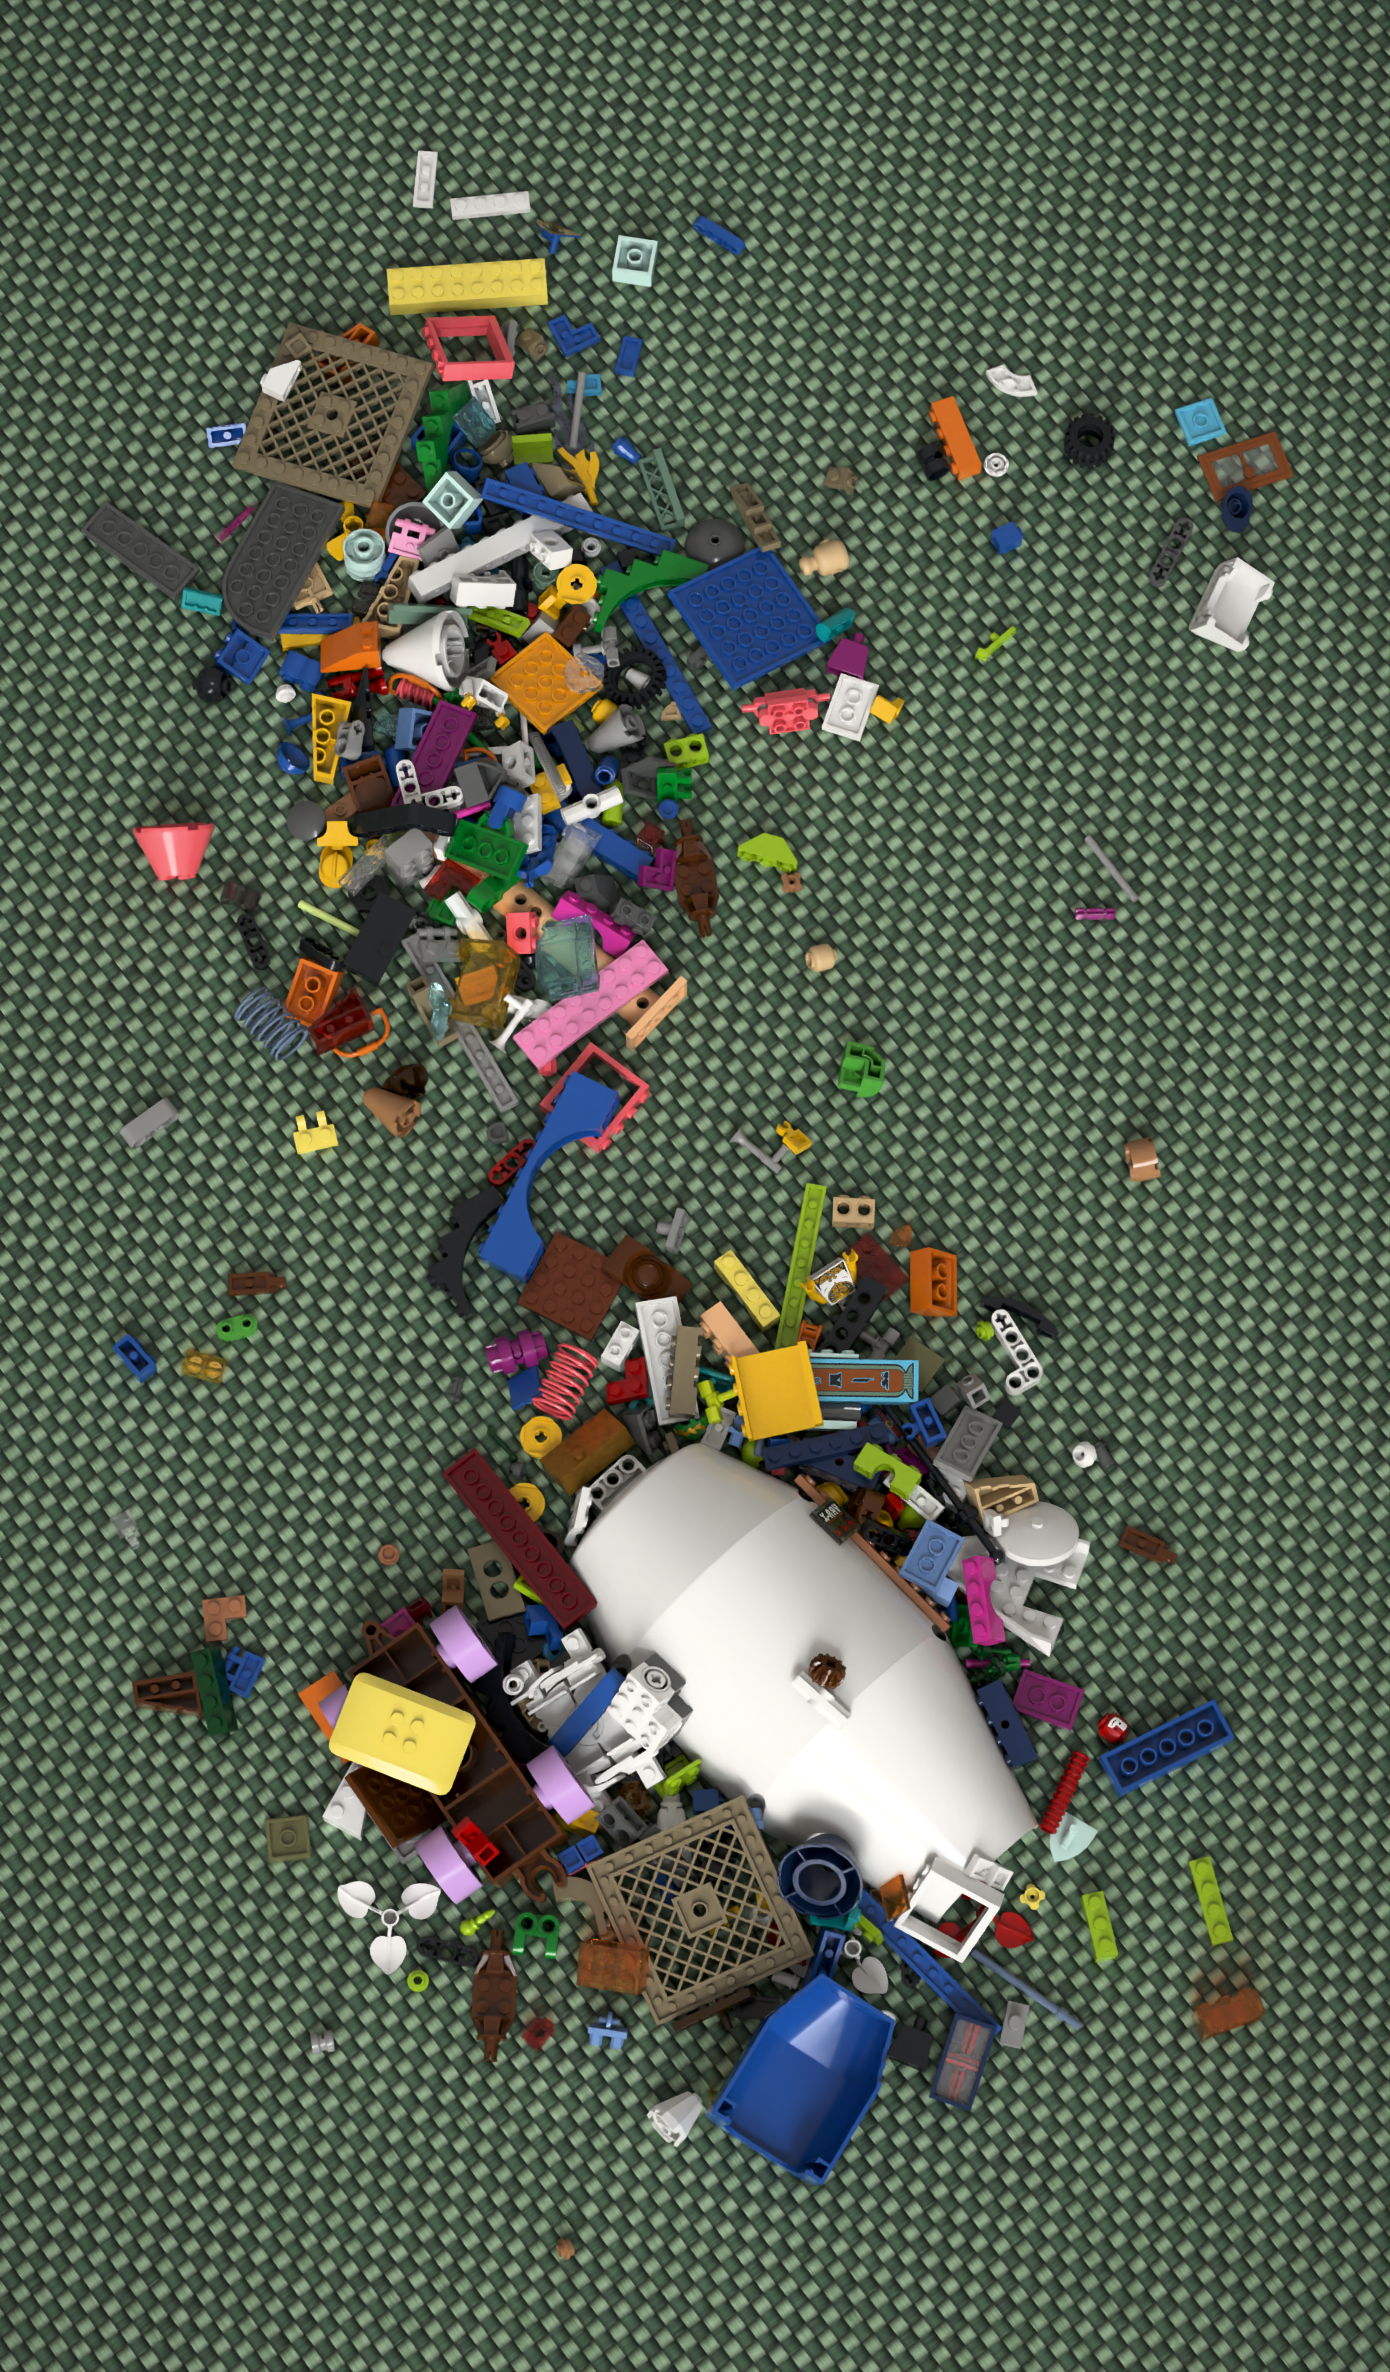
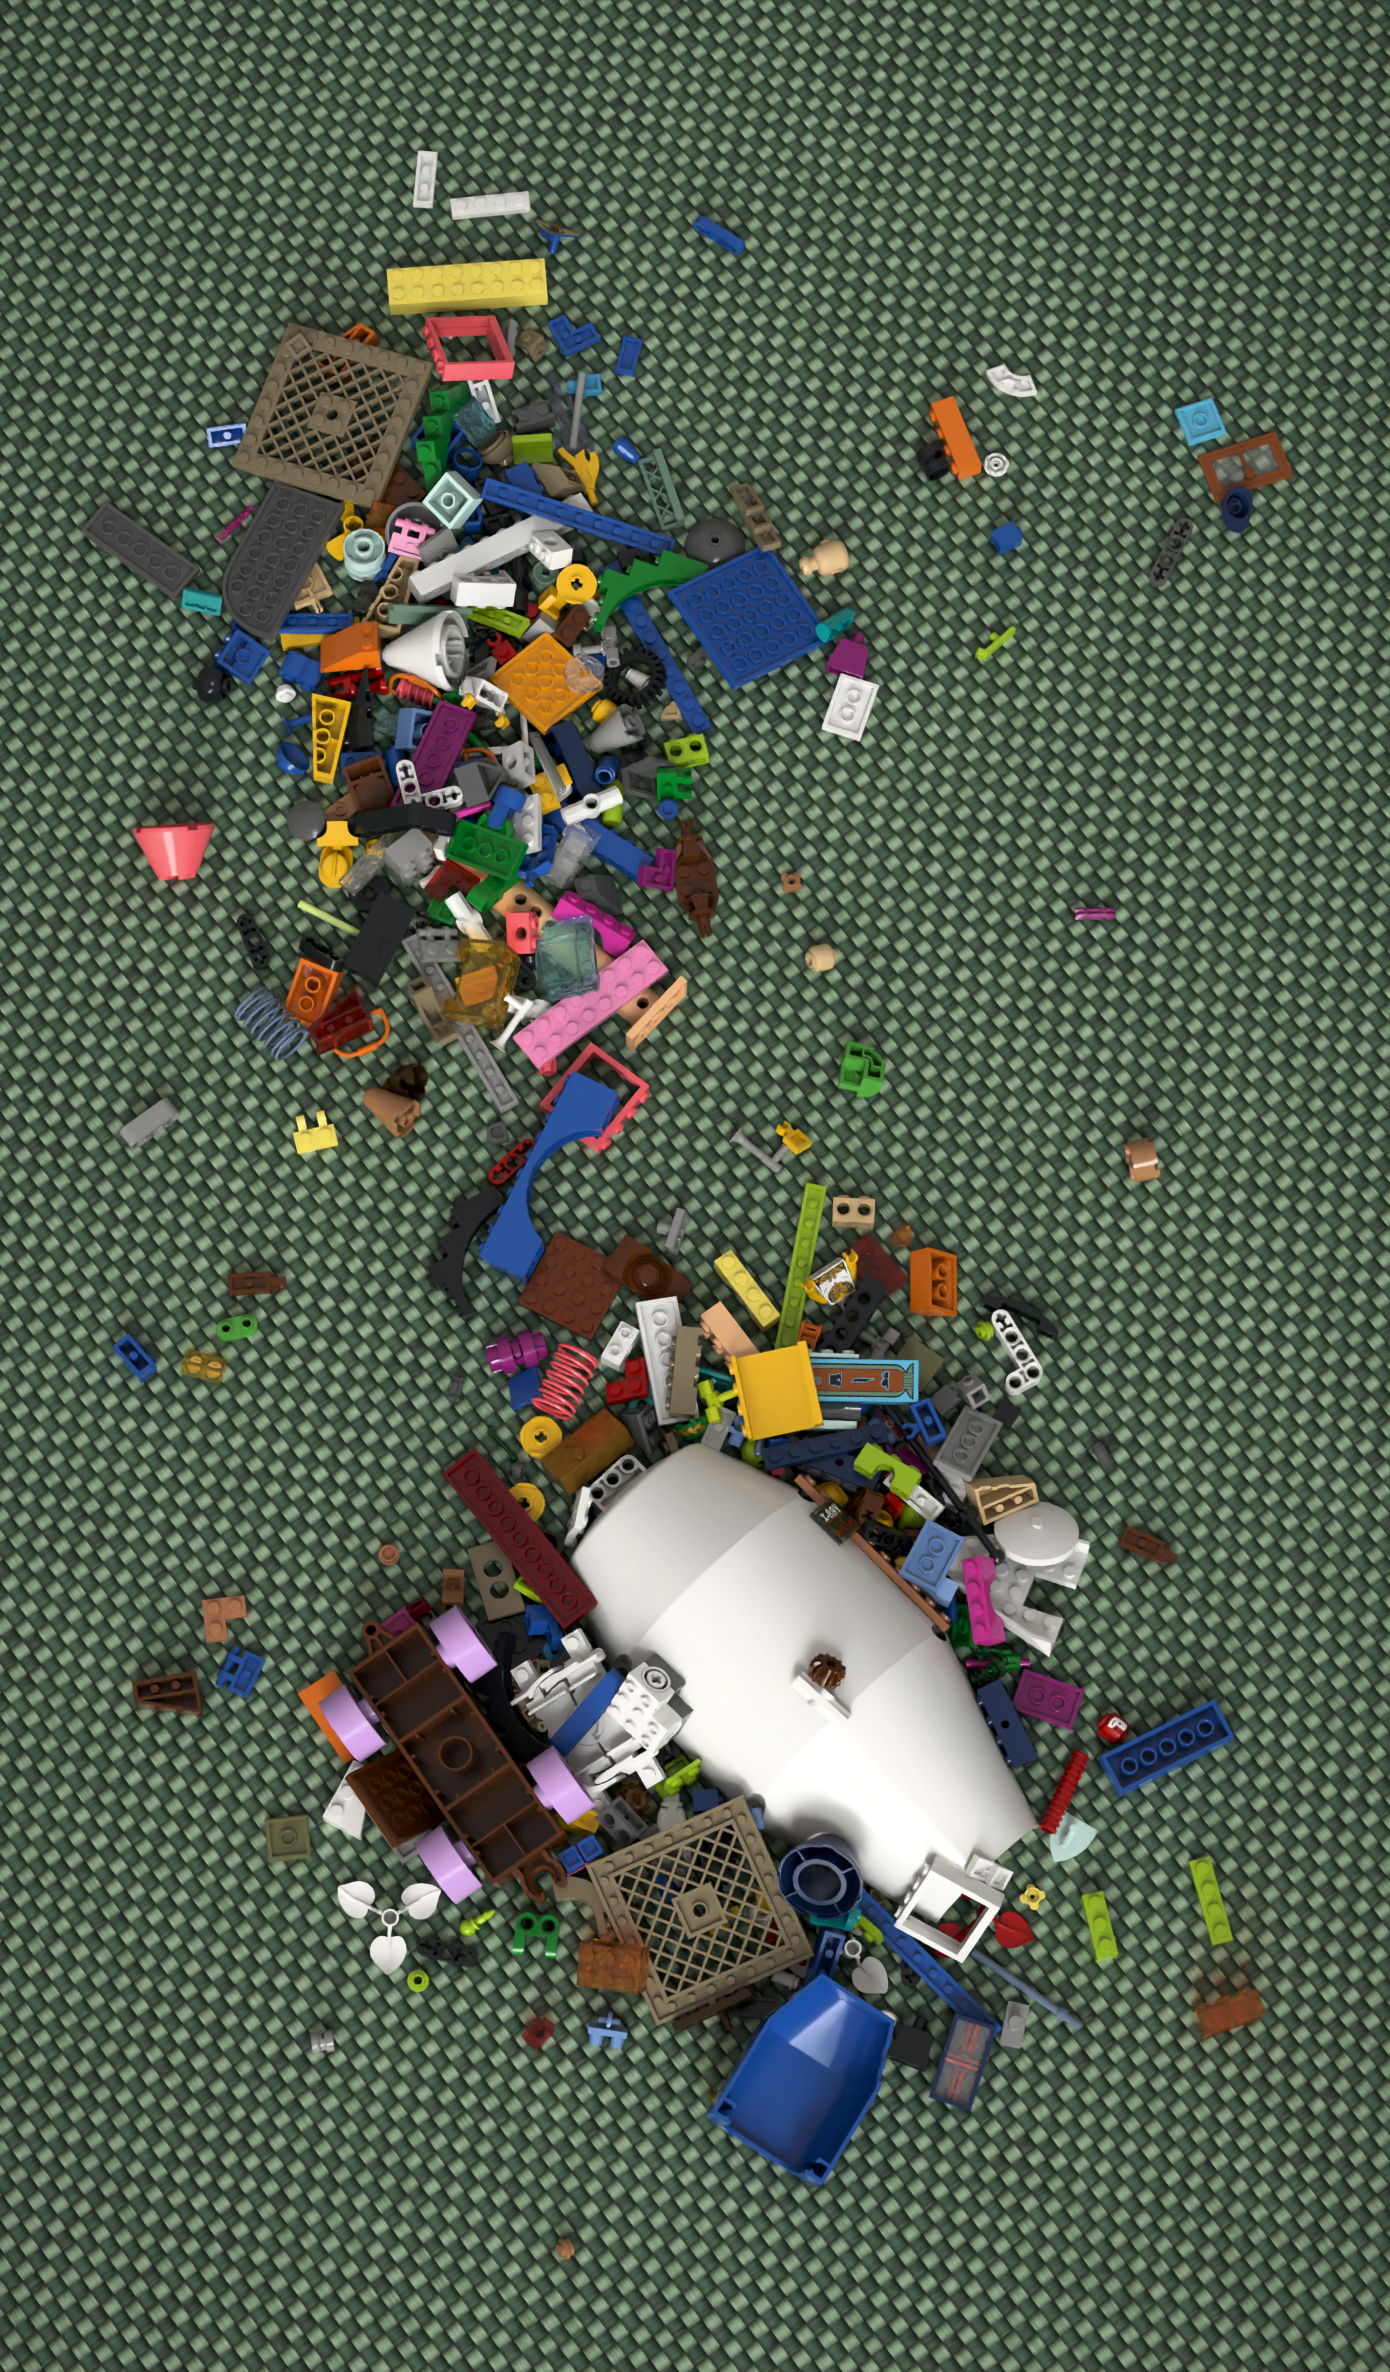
clear plate [110,1510,141,1550] -> none
dark green brick [190,1647,239,1736] -> none
clear smoke leg [220,881,262,912] -> none
white slope [260,360,302,402] -> none
light yellow wedge [329,1673,476,1795] -> none
light grey piece [334,720,365,761] -> none
clear light blue plate [427,983,452,1040] -> none
red brick [451,1816,500,1866] -> none
reddish brown plate [471,1930,517,2062] -> none
white plate [502,1674,524,1695] -> none
white plate [581,537,601,557] -> none
dark grey plate [607,897,657,935] -> none
light aqua brick [612,235,658,287] -> none
clear red brick [636,821,665,856] -> none
white cone [647,2091,703,2147] -> none
lime slope [737,833,798,873] -> none
coral piece [741,688,830,735] -> none
dark tan bracket [823,467,858,495] -> none
yellow panel [869,695,905,724] -> none
clear orange piece [880,1874,911,1922] -> none
white tile [983,1509,1009,1537] -> none
black tyre [1064,413,1115,469] -> none
white plate [1072,1441,1097,1468] -> none
light grey bar [1084,835,1139,903] -> none
white windscreen [1189,557,1275,652] -> none

